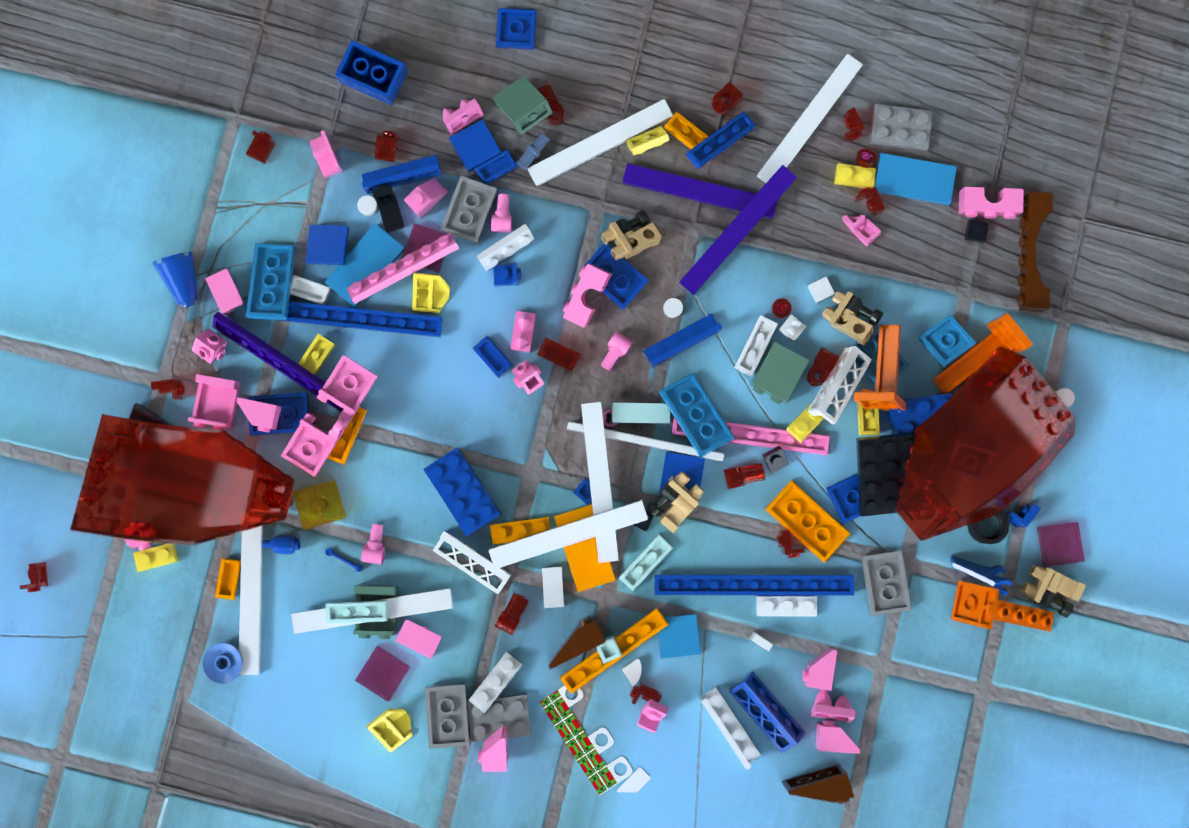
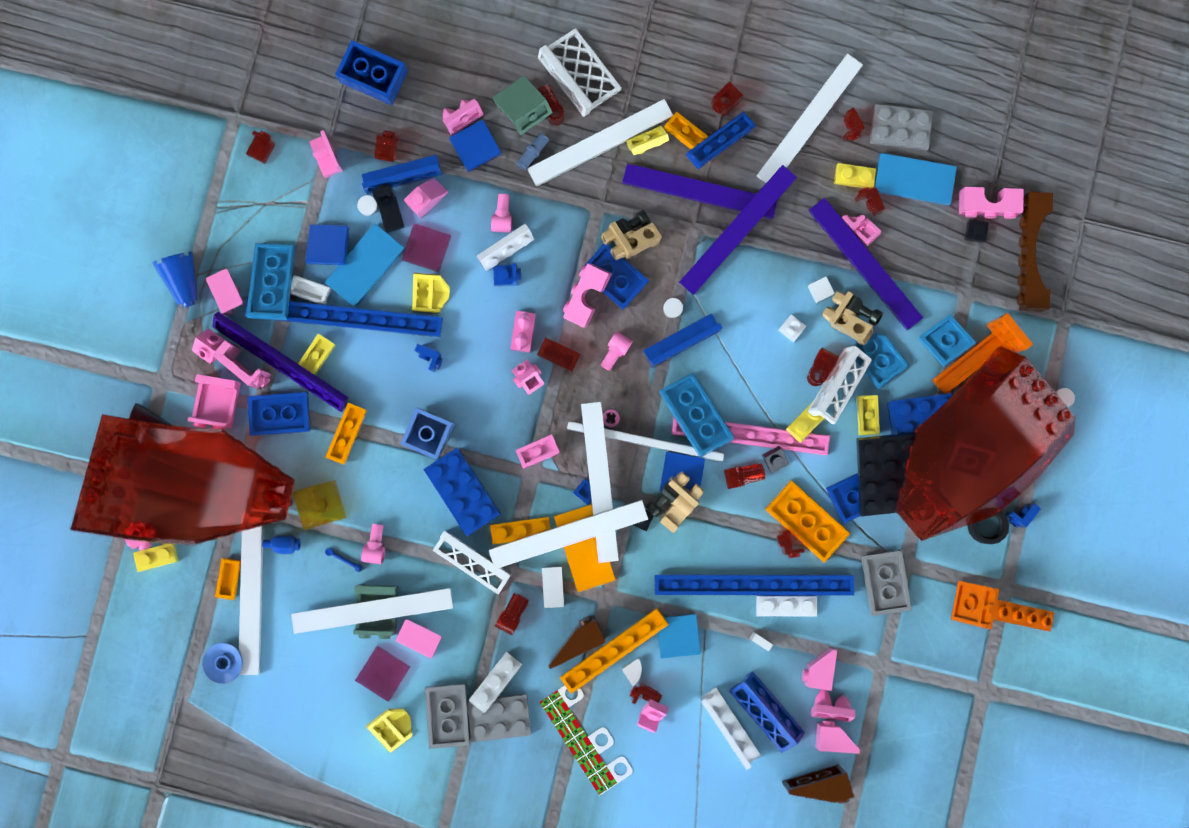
clear red bracket [20,562,48,592] -> none
clear red bracket [151,379,185,400] -> none
bright pink slope [237,397,282,433] -> none
bright pink plate [281,355,378,477] -> none
light aqua tile [326,600,388,624] -> none
bright pink plate [347,233,459,304] -> none
light grey plate [440,176,498,244] -> none
blue tile [472,336,513,378] -> none
blue tile [474,149,518,185] -> none
bright pink slope [478,726,508,772] -> none
blue tile [496,8,537,50] -> none
light aqua tile [596,636,622,664] -> none
light aqua tile [611,403,670,424] -> none
white sticker [617,767,651,792] -> none
light aqua tile [619,534,673,591] -> none
white plate [734,315,778,377] -> none
sand green panel [750,342,810,404] -> none
clear red tile [771,298,792,319] -> none
orange bracket [853,324,906,411] -> none
clear red tile [855,149,876,168] -> none
blue flag [950,556,1012,595] -> none
tan hips [1020,565,1086,618] -> none
clear pink tile [1037,522,1085,567] -> none
none -> bright pink panel [212,340,272,390]
none -> medium blue slope [400,408,456,460]
none -> blue bracket [415,344,443,372]
none -> bright pink panel [515,434,560,469]
none -> white fence [538,28,622,117]
none -> dark purple tile [809,197,923,330]

